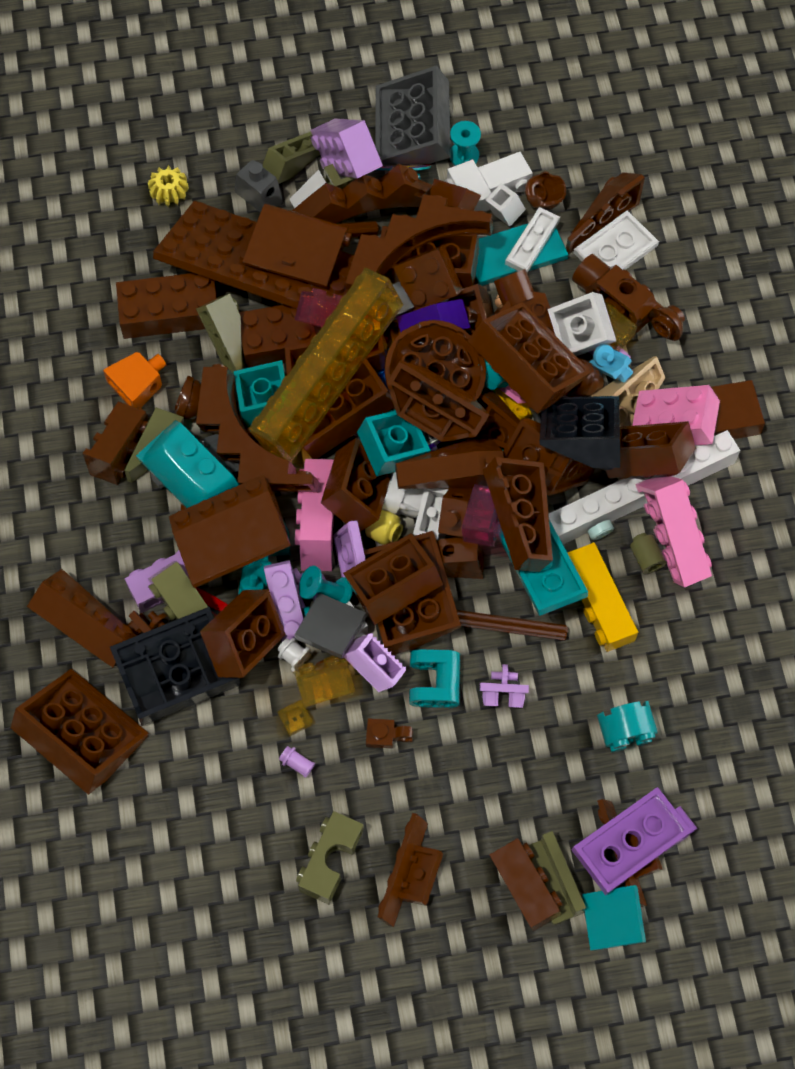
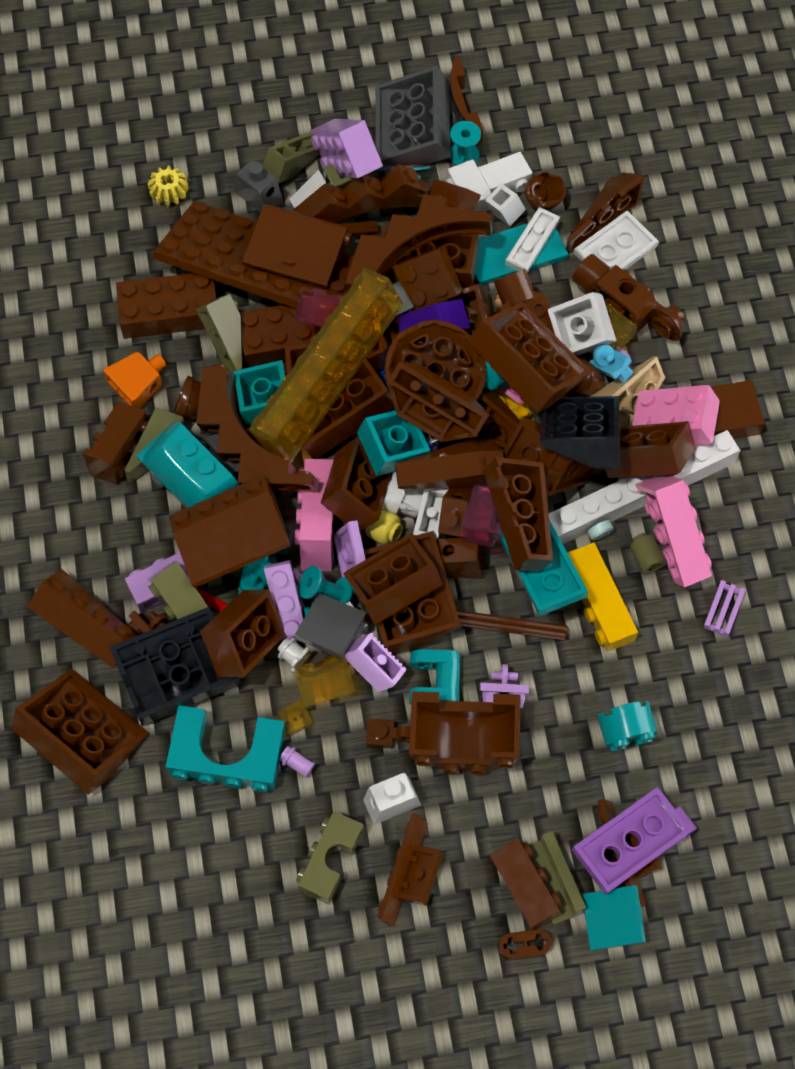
none -> teal arch [166,705,286,793]
none -> white torso [363,773,421,825]
none -> reddish brown cylinder [409,691,521,775]
none -> reddish brown slope [450,57,483,145]
none -> reddish brown beam [498,929,552,961]
none -> lavender tile [703,580,746,637]

